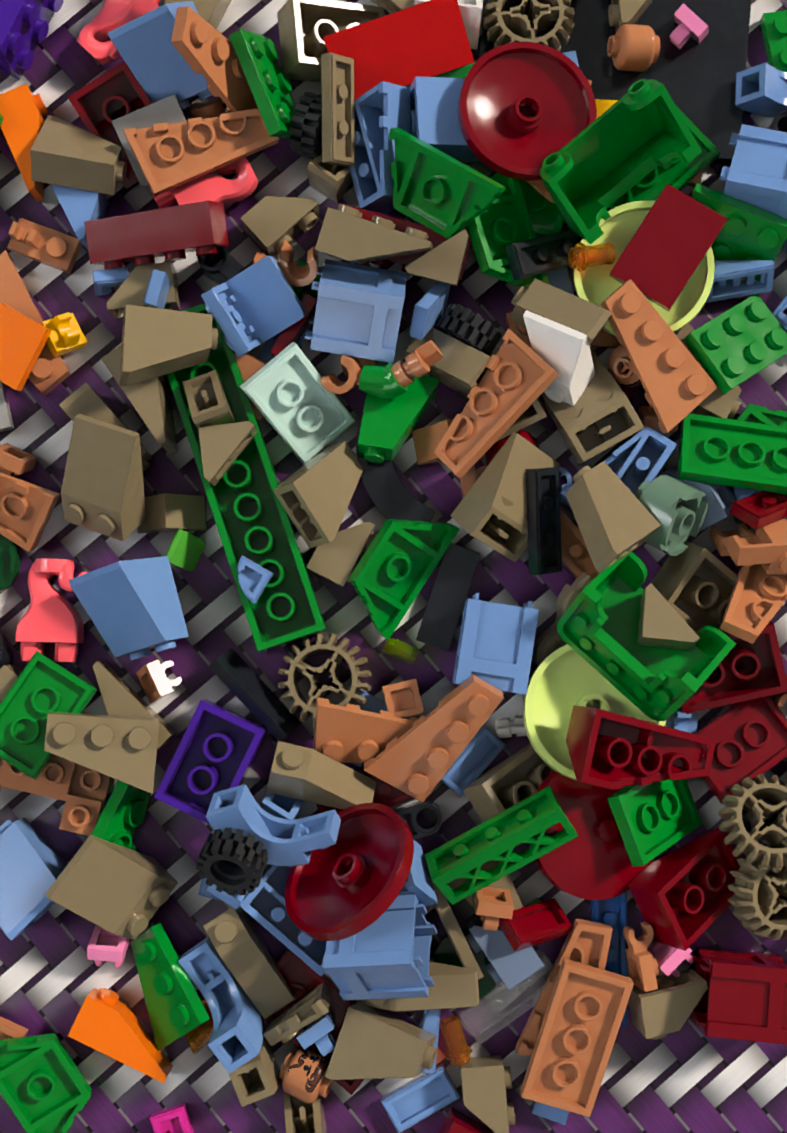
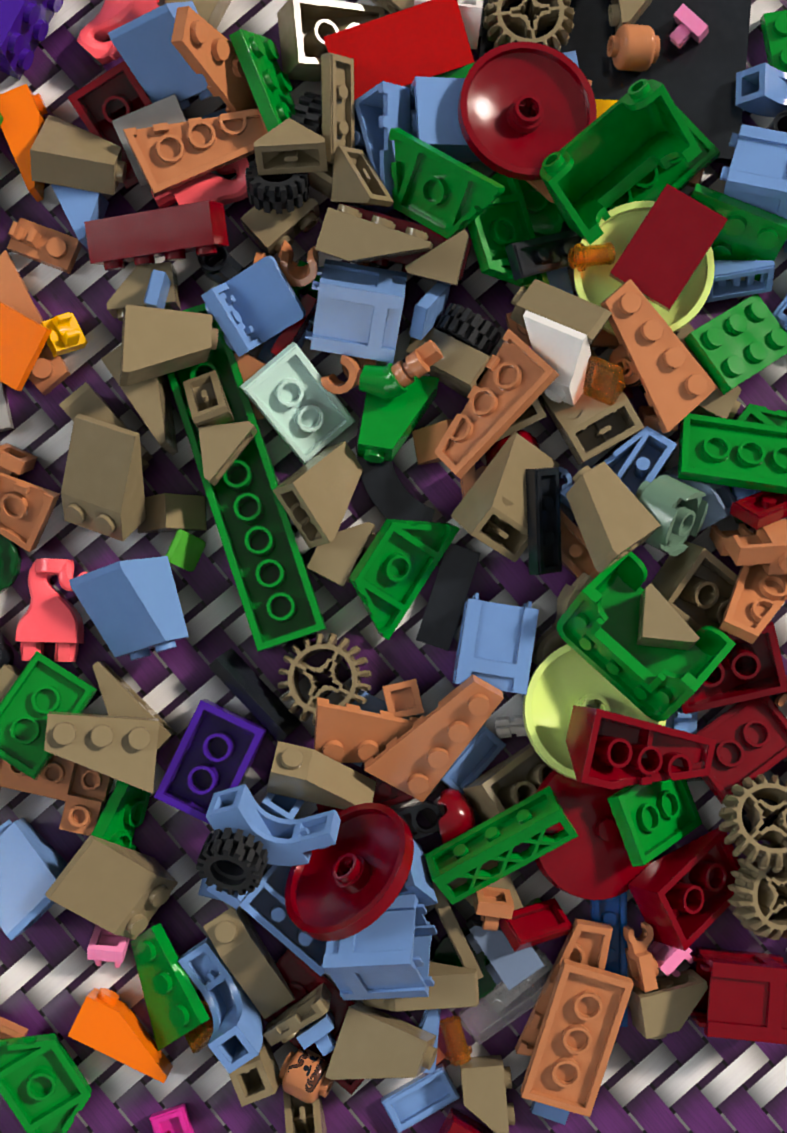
medium blue tile [93,267,129,296] -> none
tile [136,660,182,703] -> none
nougat tile [188,96,224,119] -> none
medium blue tile [237,555,273,604] -> none
clear neon green tile [382,638,419,664] -> none
none -> black tyre [245,161,309,214]
none -> dark tan slope [254,118,327,175]
none -> dark tan slope [331,145,394,207]
none -> dark red hair [437,788,475,844]
none -> clear orange slope [583,355,625,406]

